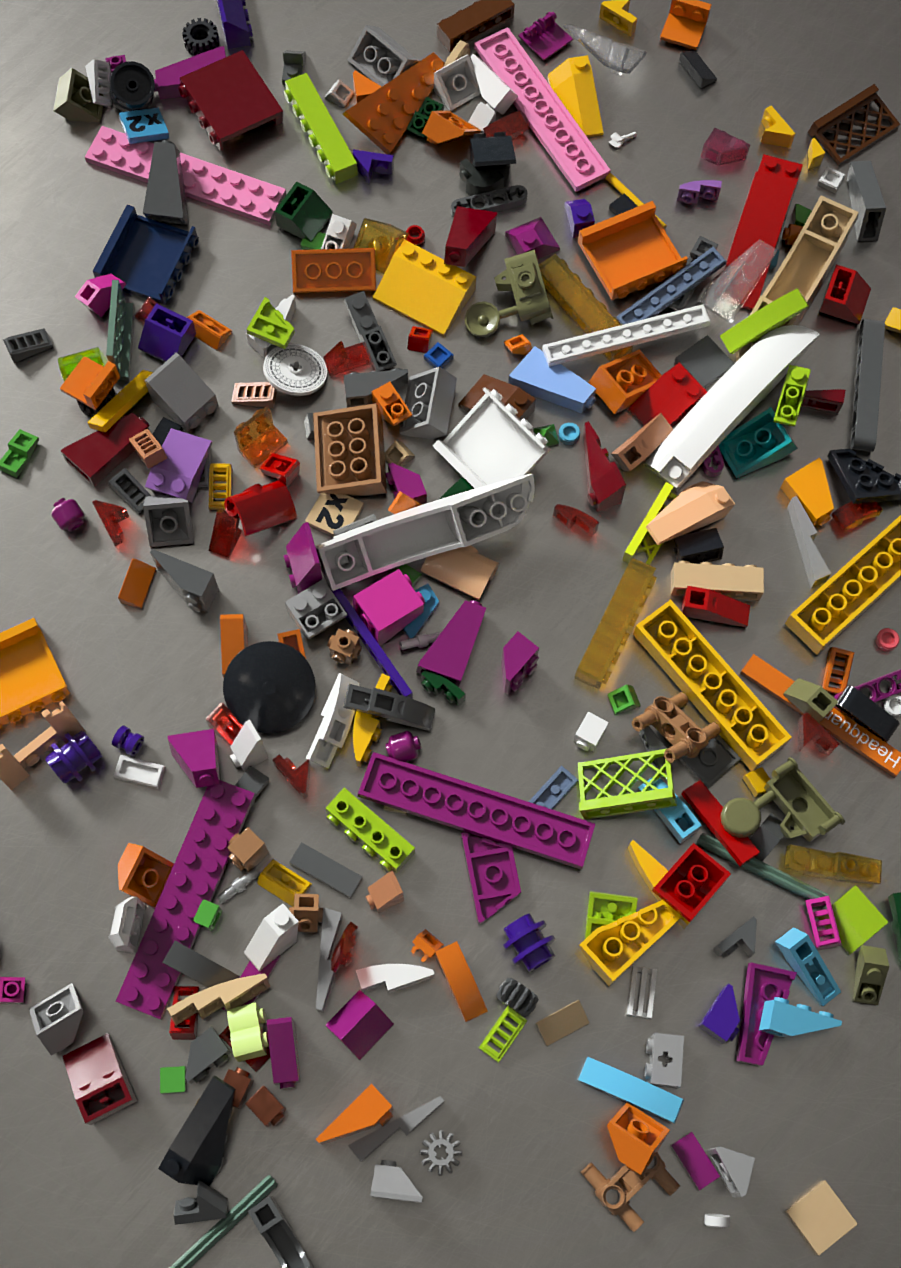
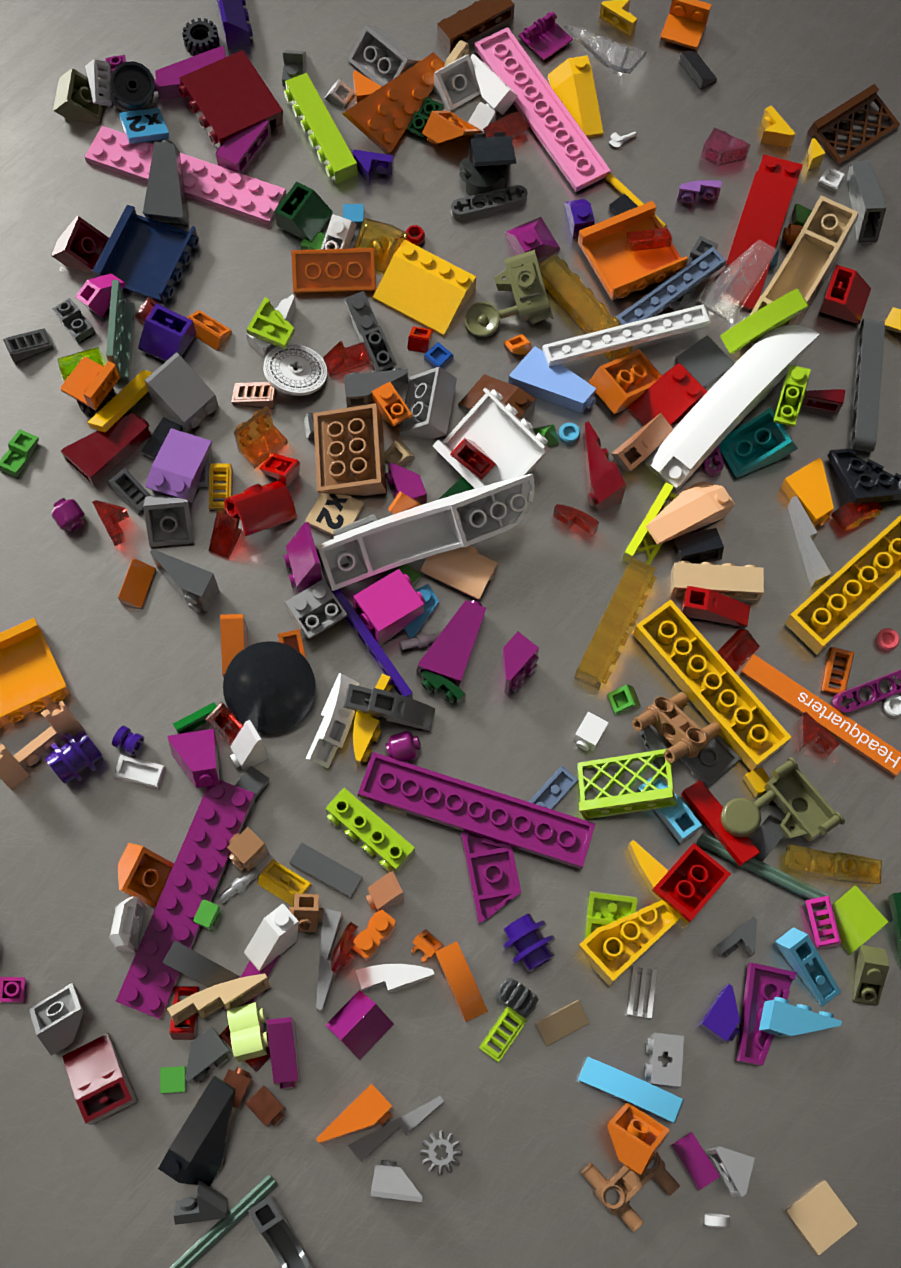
nougat slope [129,429,167,469] -> none
clear red slope [272,754,311,799] -> none
medium nougat brick [327,629,362,665] -> none
dark red slope [444,206,497,267] -> none
olive slope [783,678,838,725] -> none
black beam [836,685,900,743] -> none
none -> dark red slope [52,216,109,274]
none -> dark grey slope [52,298,95,343]
none -> green tile [173,702,220,734]
none -> magenta slope [216,120,271,173]
none -> dark azure tile [343,204,364,226]
none -> orange brick [352,910,396,963]
none -> red slope [450,438,496,480]
none -> clear red slope [626,228,672,251]
none -> clear red slope [717,629,760,672]

